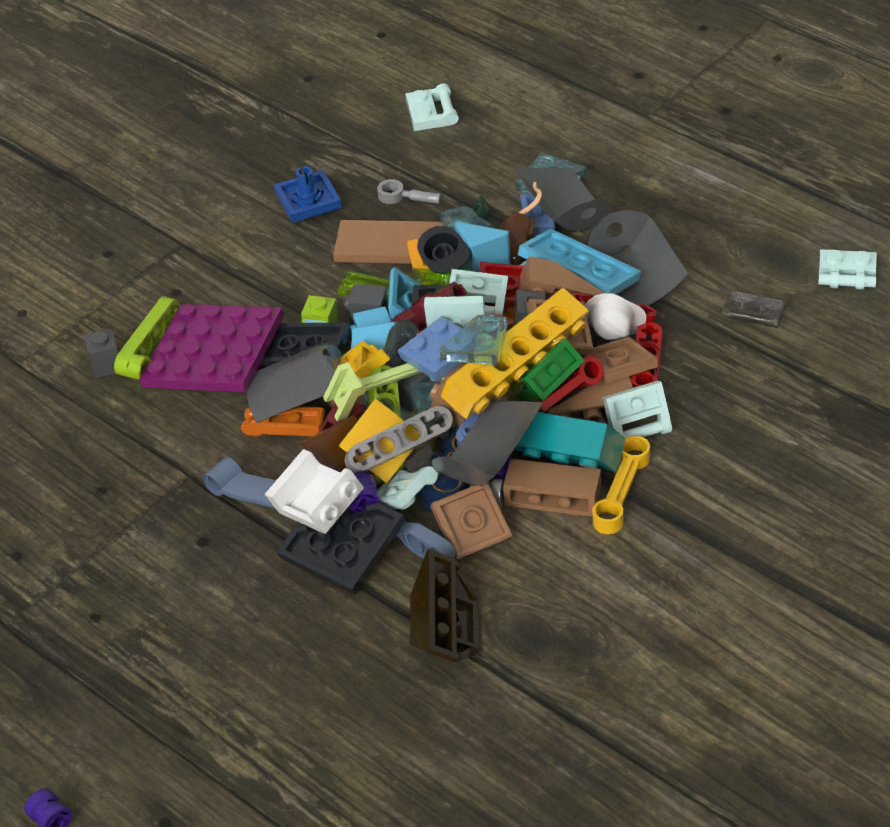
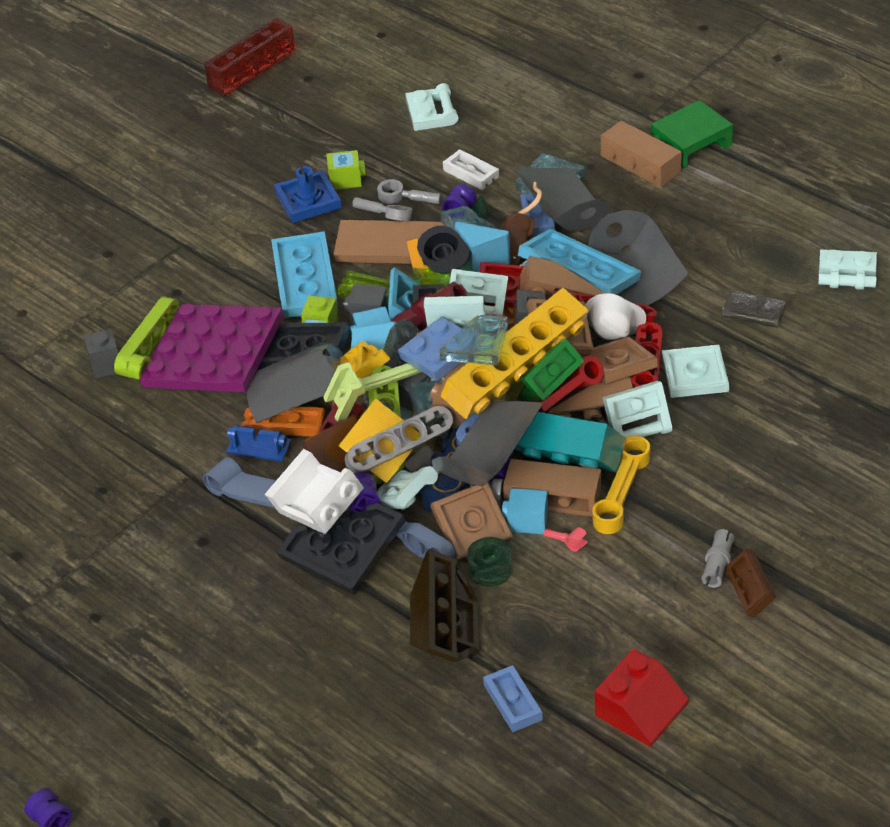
none -> clear red brick [204,18,296,97]
none -> blue hinge [226,425,292,462]
none -> medium azure plate [271,231,338,318]
none -> lime brick [326,150,366,190]
none -> light grey piece [353,197,413,221]
none -> white tile [442,149,499,190]
none -> dark purple wheel [442,184,477,221]
none -> clear green wheel [467,537,512,587]
none -> medium blue plate [483,665,543,733]
none -> medium azure brick [502,488,548,534]
none -> coral hand [543,527,588,552]
none -> red slope [595,648,689,747]
none -> medium nougat brick [601,121,681,188]
none -> green panel [651,100,733,169]
none -> light aqua plate [662,345,729,398]
none -> light grey pin [701,529,734,588]
none -> reddish brown plate [725,548,776,617]

